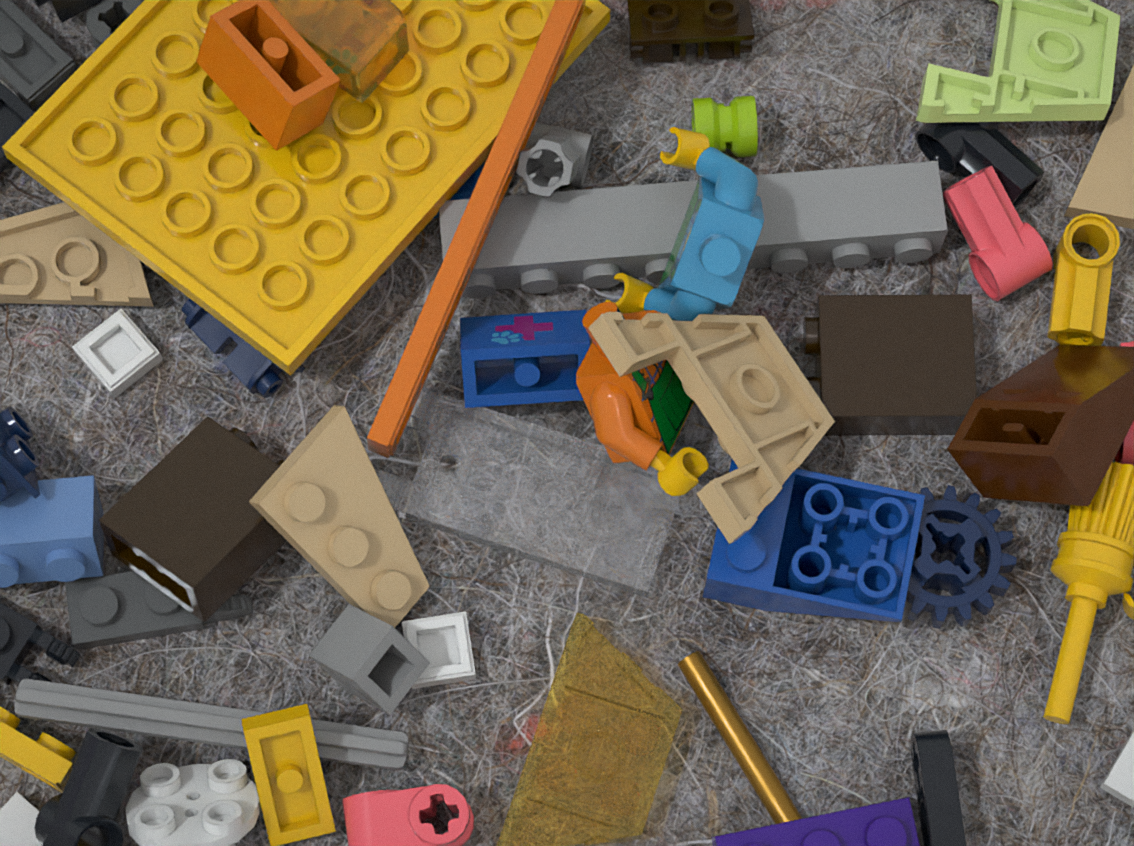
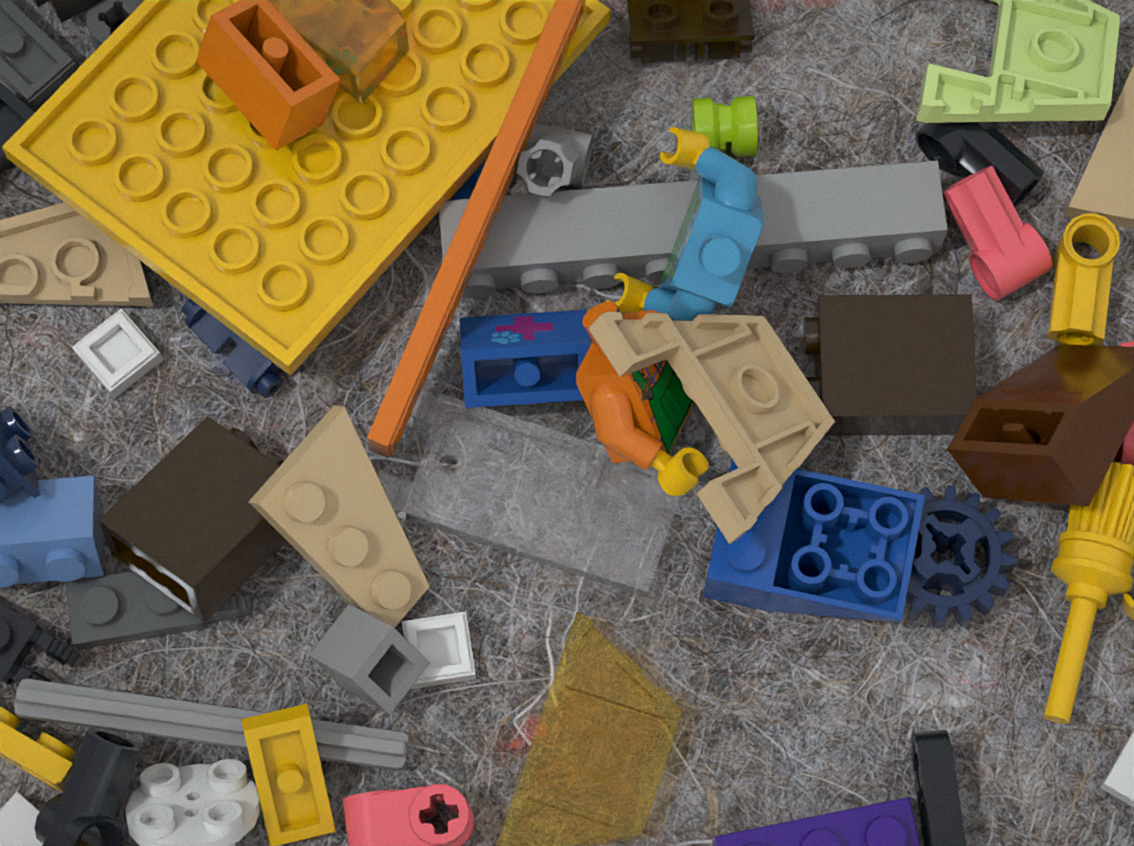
pearl gold bar [678,651,802,824] -> none

